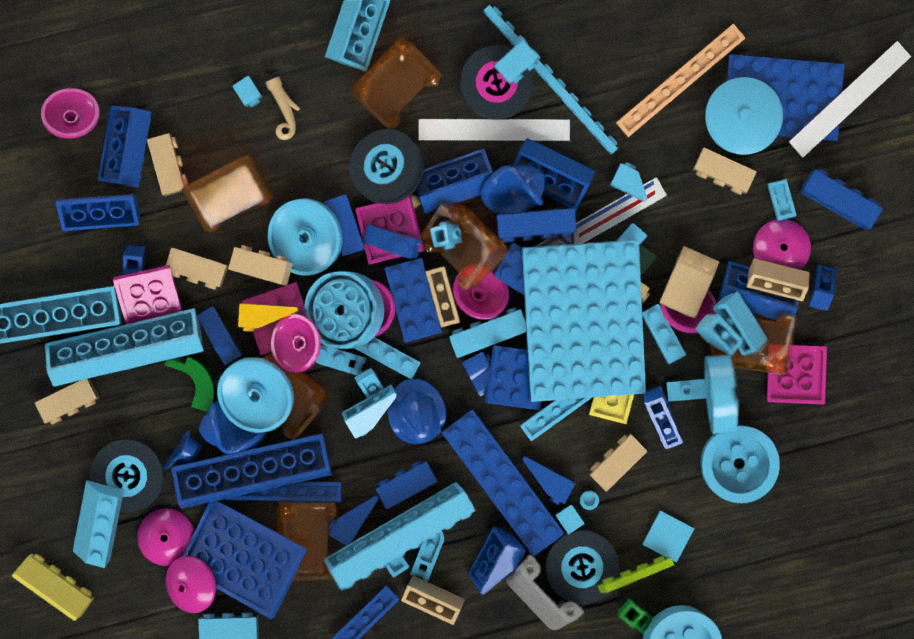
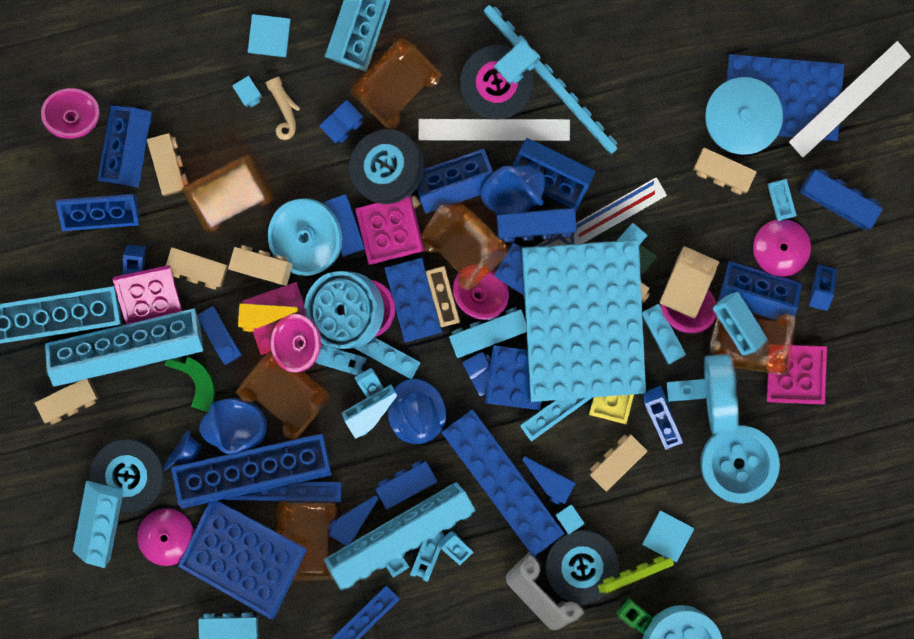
light yellow slope [12,554,94,621] -> none
dark pink dish [166,556,216,613] -> none
medium azure dish [217,358,294,433] -> none
blue slope [363,224,422,258] -> none
tan brick [401,576,465,625] -> none
medium azure brick [430,221,462,250] -> none
blue slope [468,526,526,595] -> none
medium azure tile [580,490,599,510] -> none
medium azure slope [610,162,647,202] -> none
light nougat tile [616,23,745,137] -> none
medium azure slope [695,315,743,355] -> none
tan brick [747,258,810,301] -> none
none -> medium azure tile [248,14,291,57]
none -> blue brick [319,100,364,144]
none -> medium azure slope [438,531,473,565]

